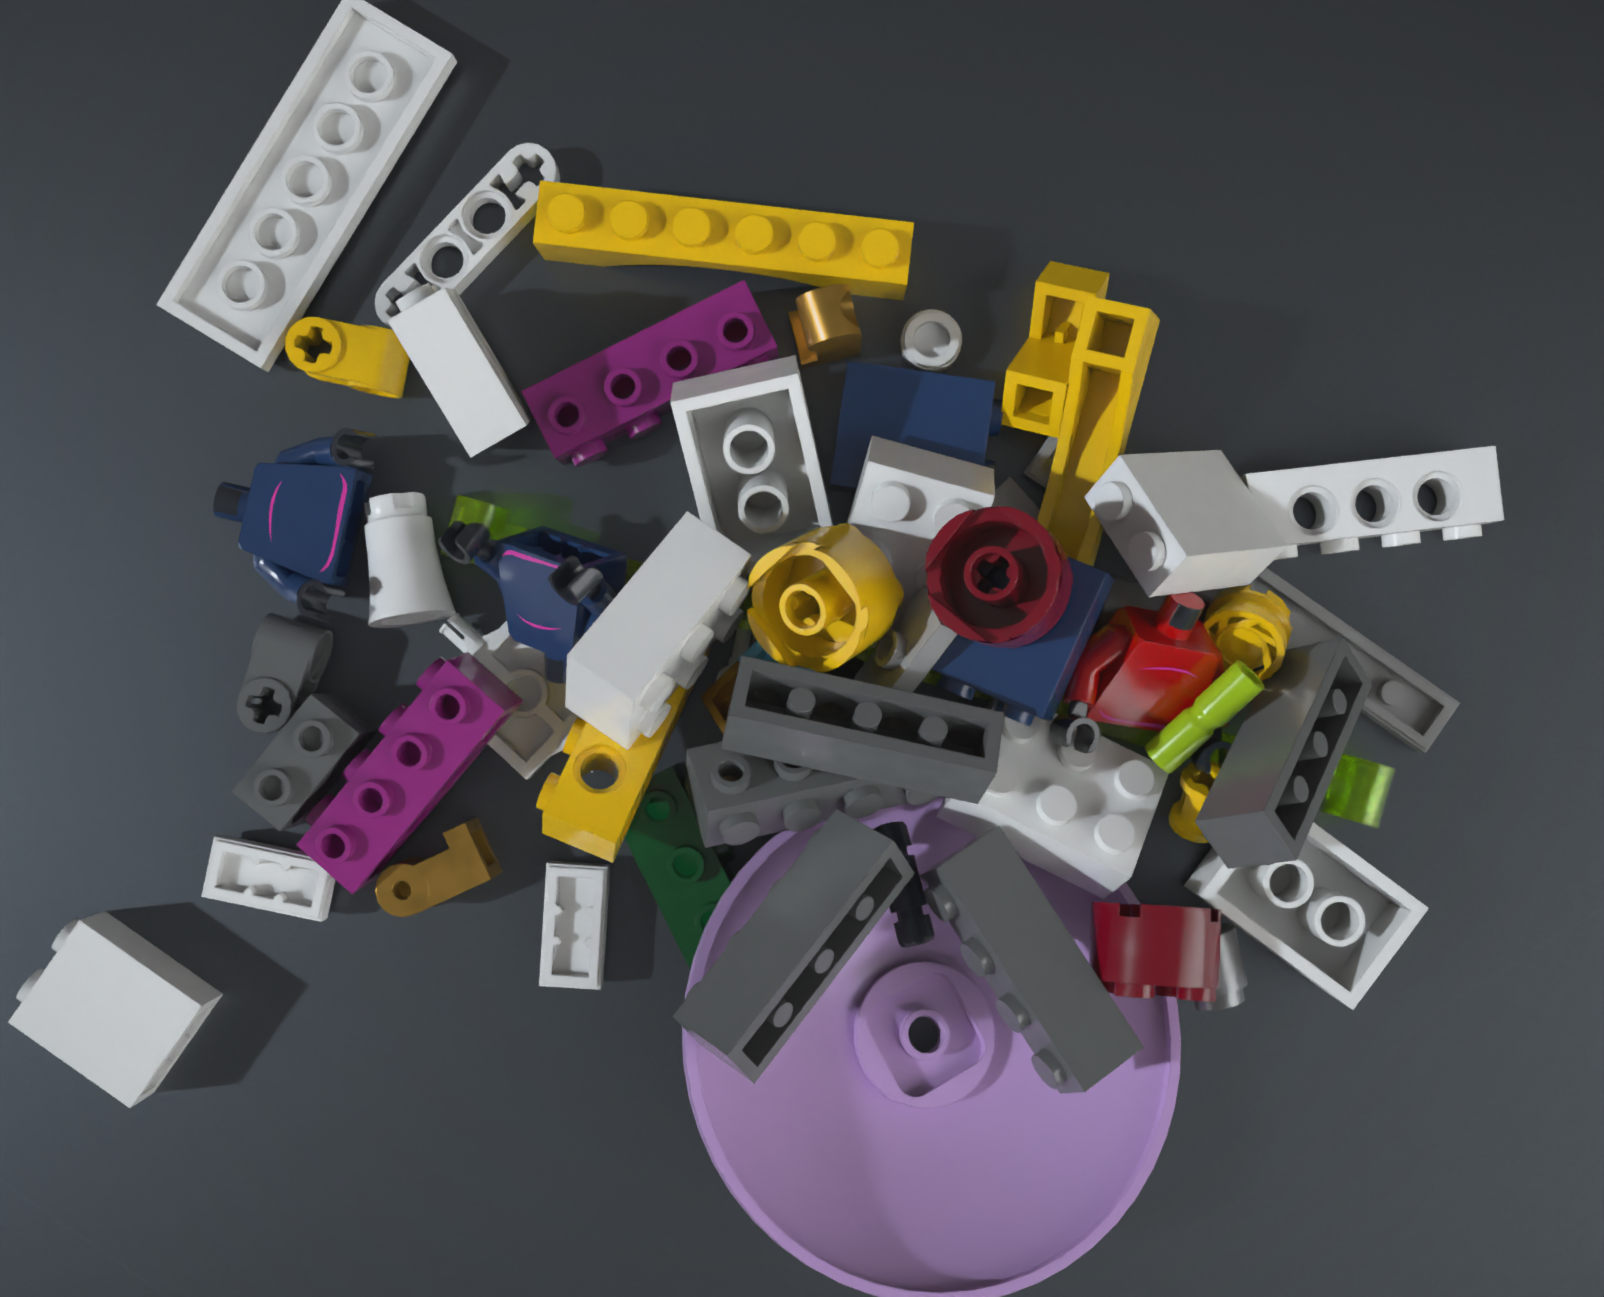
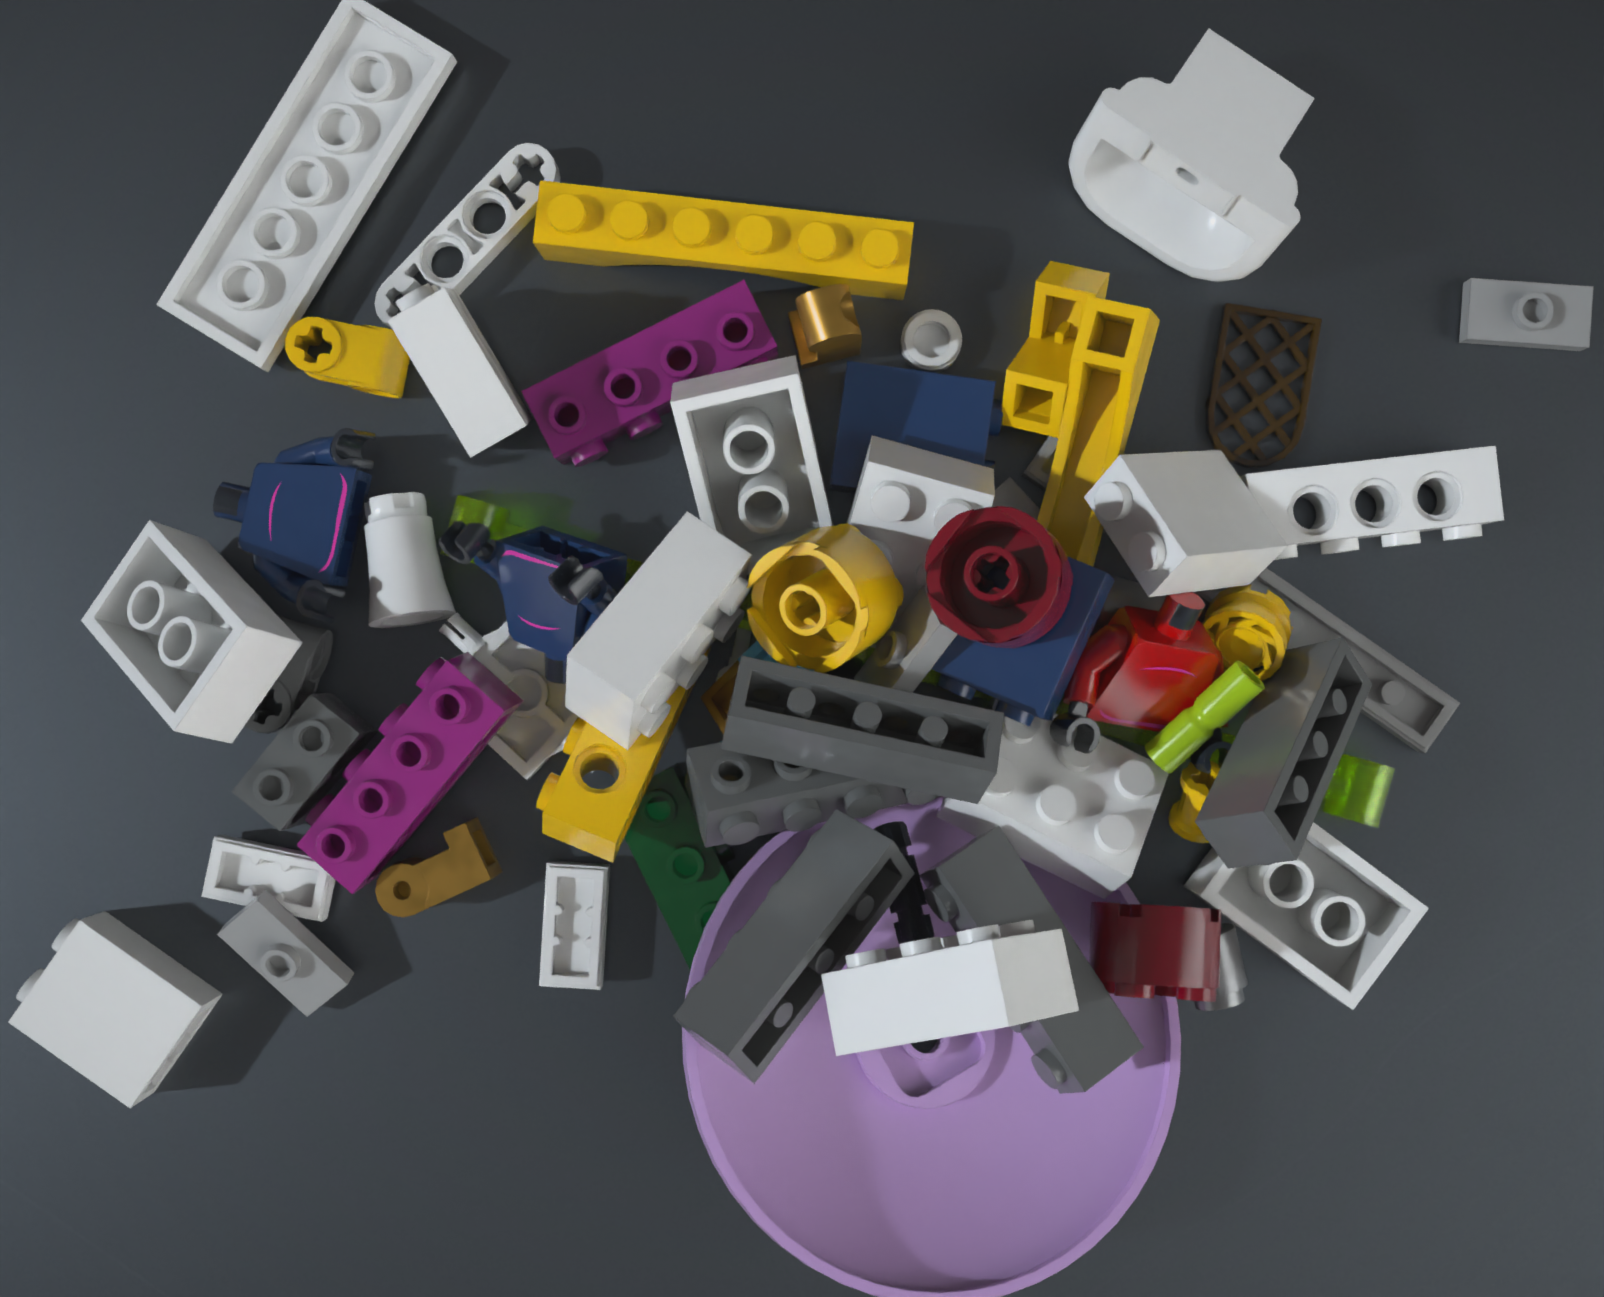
none -> white brick [81,520,303,744]
none -> light grey plate [217,890,354,1017]
none -> white brick [821,920,1079,1056]
none -> white piece [1068,28,1315,282]
none -> dark brown window [1205,303,1322,468]
none -> light grey plate [1459,278,1594,351]

